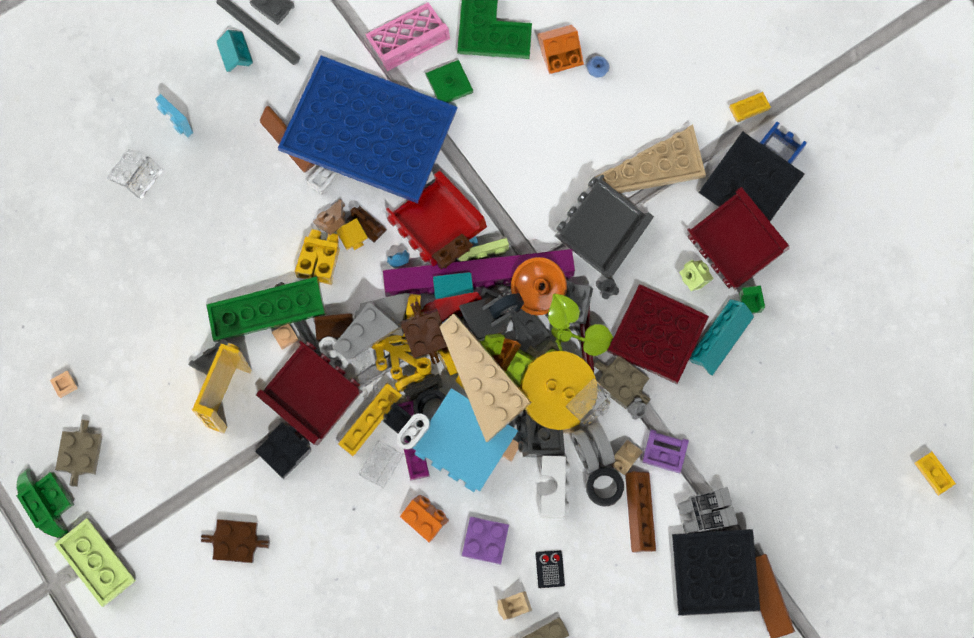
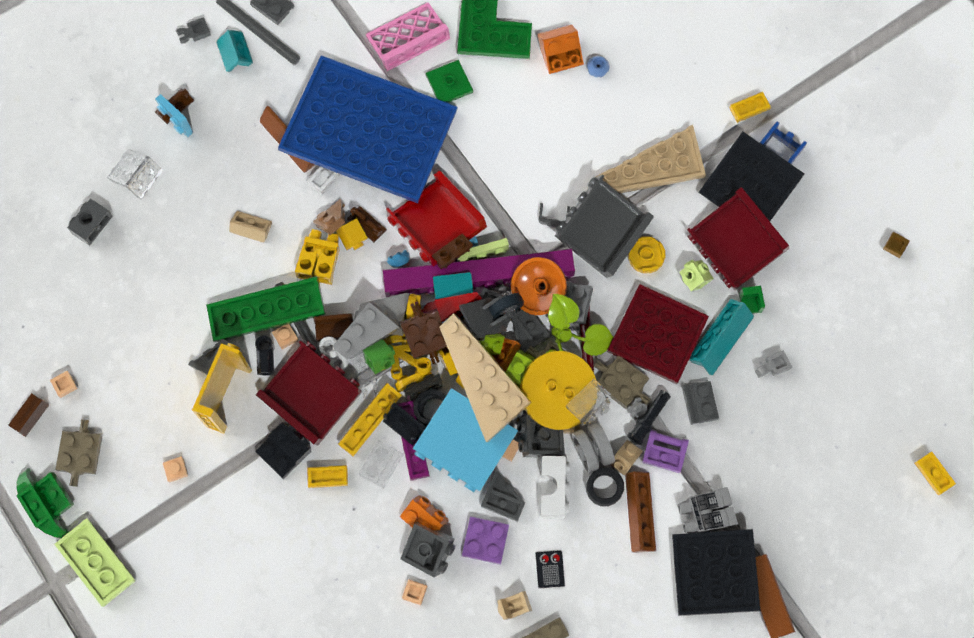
reddish brown plate [201,519,270,563] -> none
white plate [397,414,430,449] -> none
dark grey plate [597,278,619,299] -> none
none -> reddish brown panel [8,393,49,437]
none -> dark grey brick [67,198,113,246]
none -> reddish brown hinge [155,88,194,124]
none -> light nougat plate [163,456,188,482]
none -> dark grey plate [176,17,211,44]
none -> tan slope [229,211,272,242]
none -> black piece [255,335,275,376]
none -> yellow plate [307,465,348,488]
none -> bright green brick [363,339,395,374]
none -> dark grey plate [400,522,456,577]
none -> light nougat tile [402,579,428,605]
none -> dark grey wing [481,471,525,522]
none -> dark grey piece [538,203,570,227]
none -> black pin [627,390,671,445]
none -> yellow tile [628,236,666,274]
none -> dark grey plate [682,381,719,425]
none -> light grey plate [755,350,792,378]
none -> pearl gold plate [883,232,910,258]

